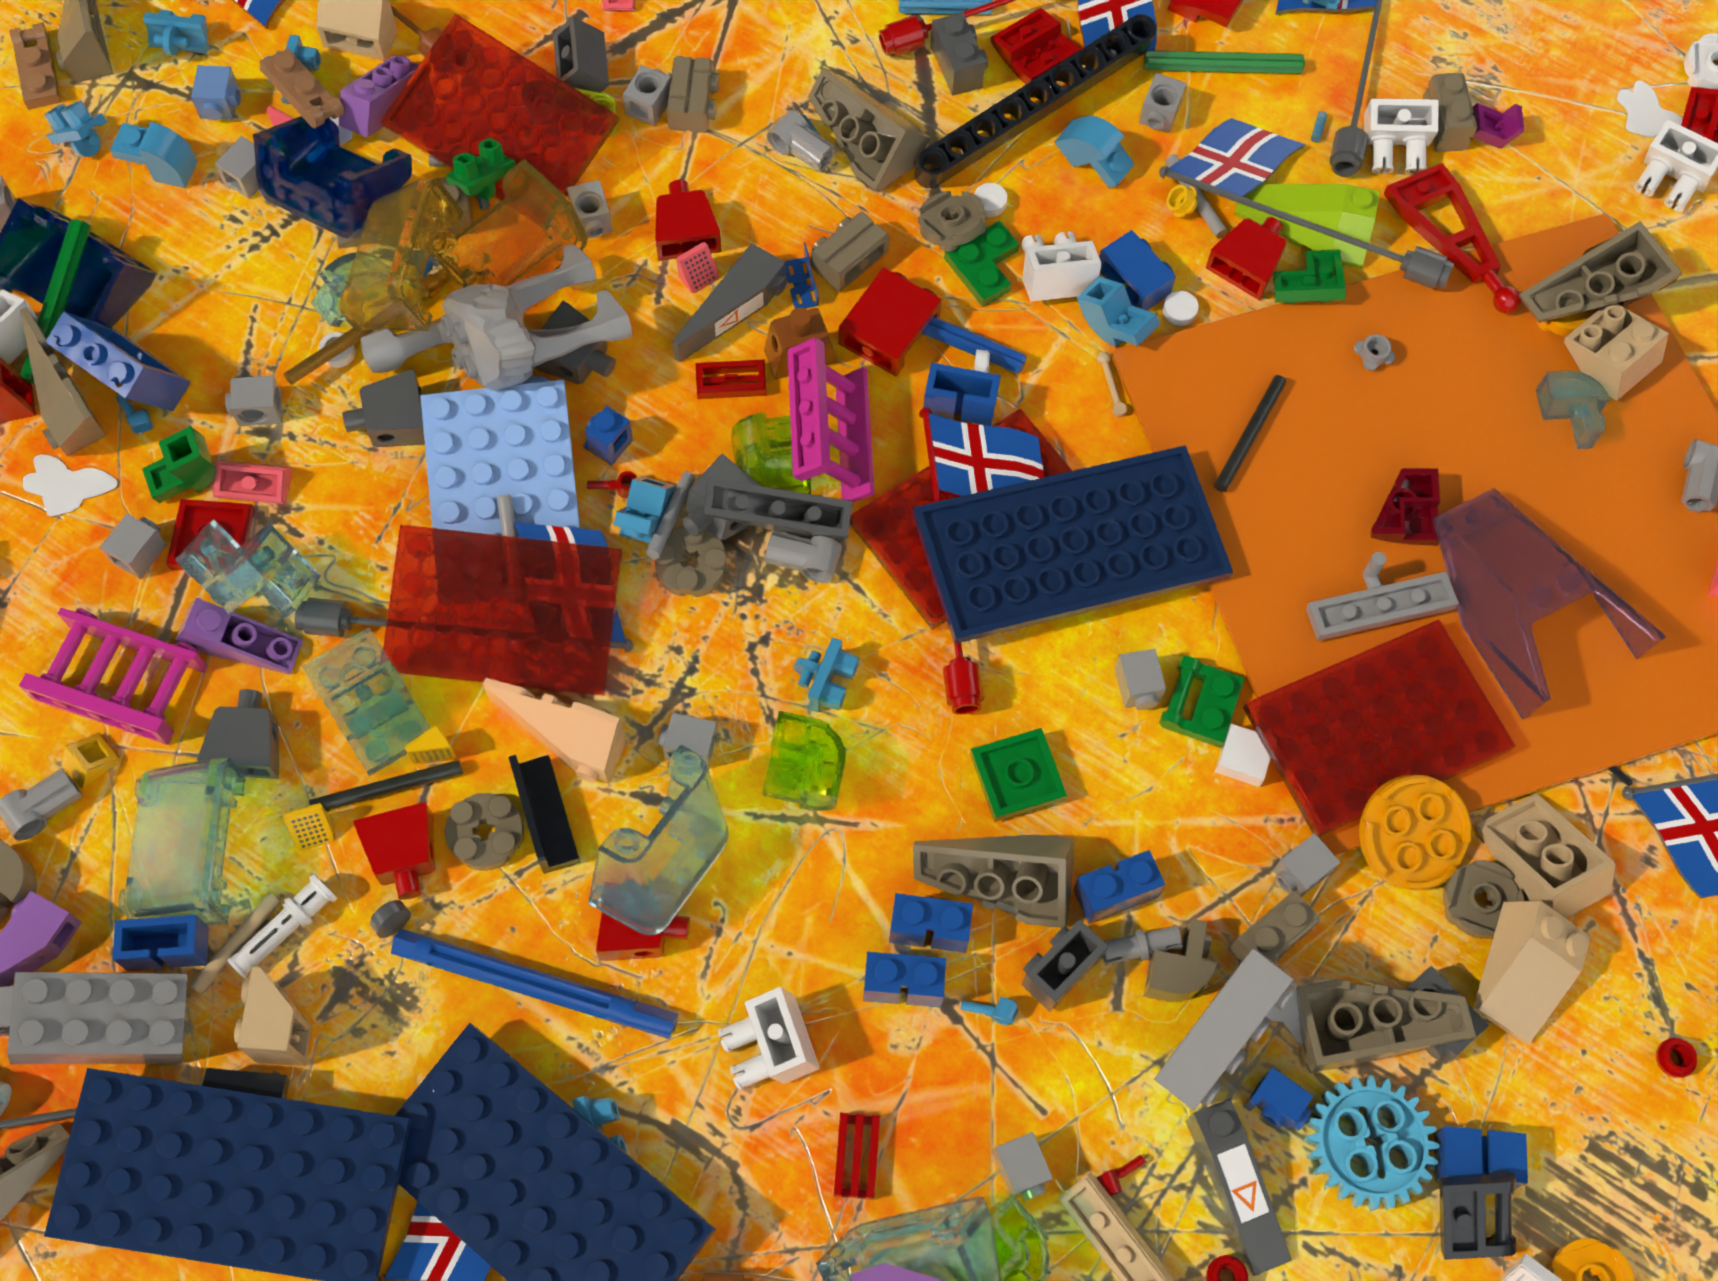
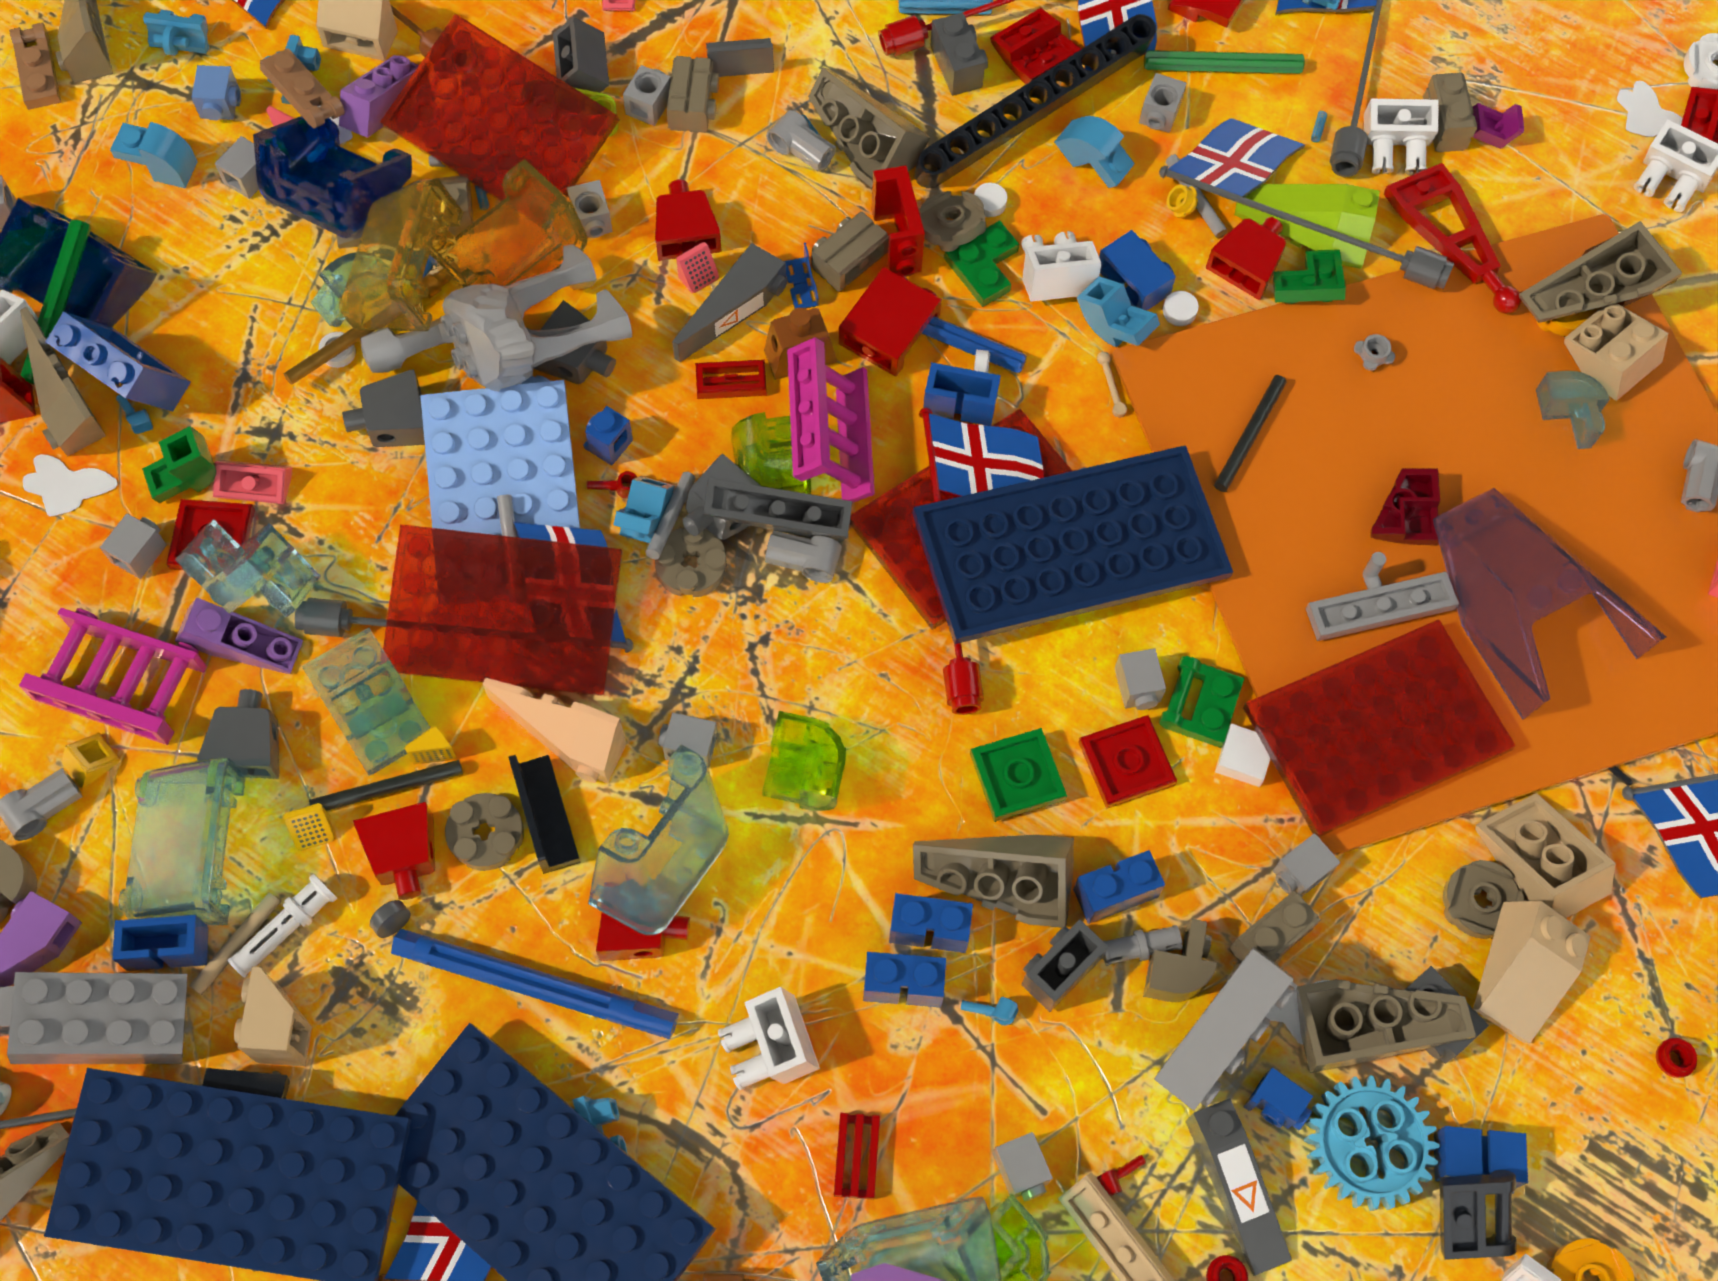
dark azure hips [44,101,107,157] -> none
light grey brick [225,375,282,427] -> none
green hips [446,138,516,200] -> none
dark azure hips [793,637,859,712] -> none
light orange tile [1359,775,1472,890] -> none
none -> dark grey panel [706,38,774,77]
none -> red panel [871,165,925,277]
none -> red tile [1078,715,1177,809]

